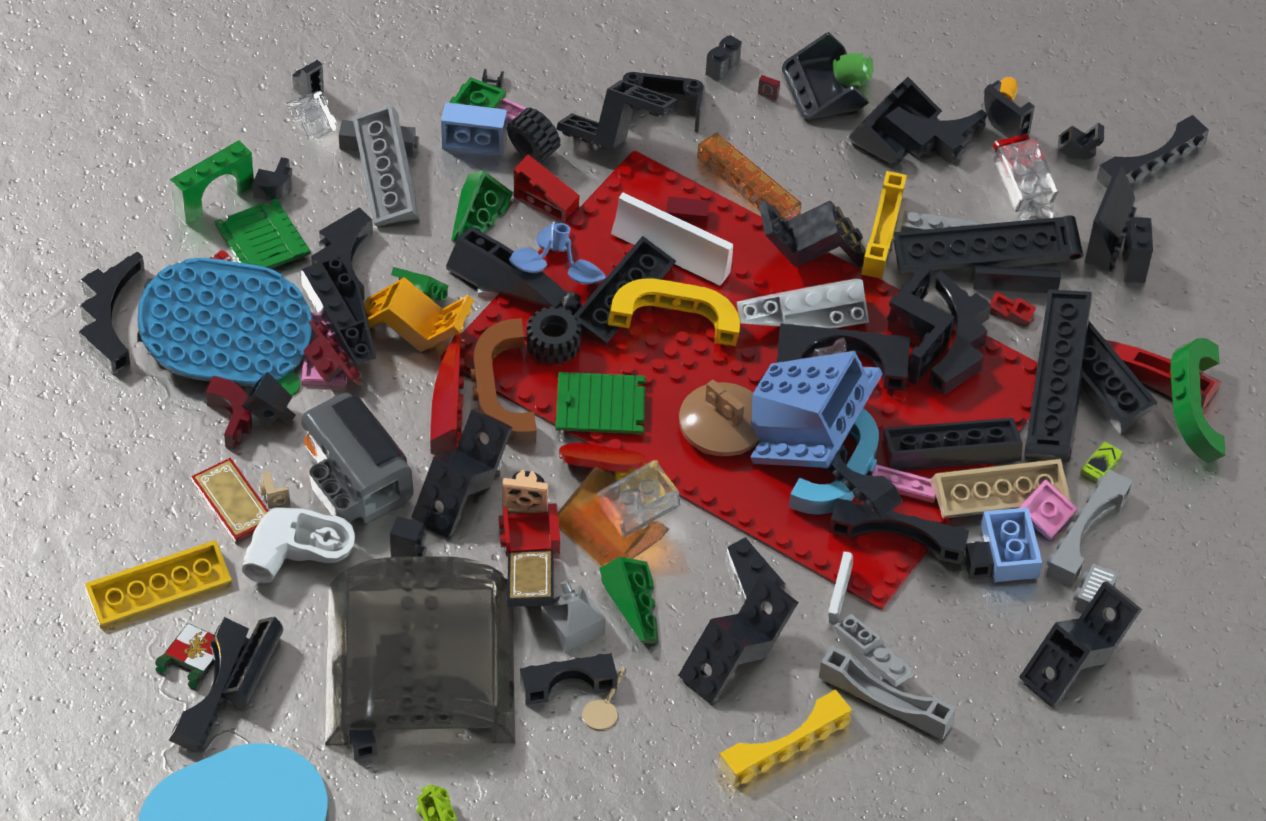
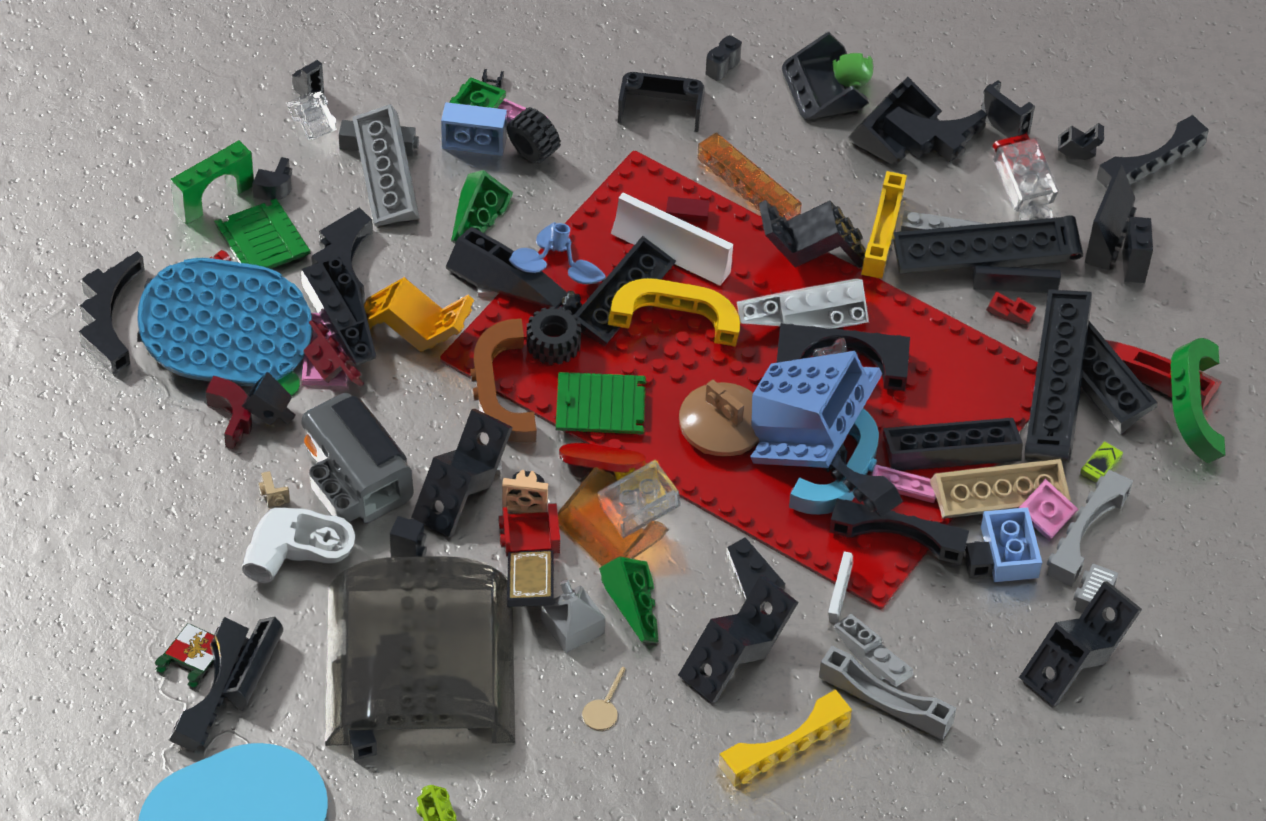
yellow arch [85,540,232,628] -> none
pearl gold tile [191,457,269,543] -> none
green plate [391,267,449,302] -> none
red wedge [430,332,465,453] -> none
red wedge [513,154,580,224] -> none
black arch [520,653,618,705] -> none
black bracket [556,80,677,150] -> none
dark red tile [758,75,780,100] -> none
black bracket [887,263,954,385] -> none
black arch [929,271,991,396] -> none
light orange brick [1000,77,1018,102] -> none

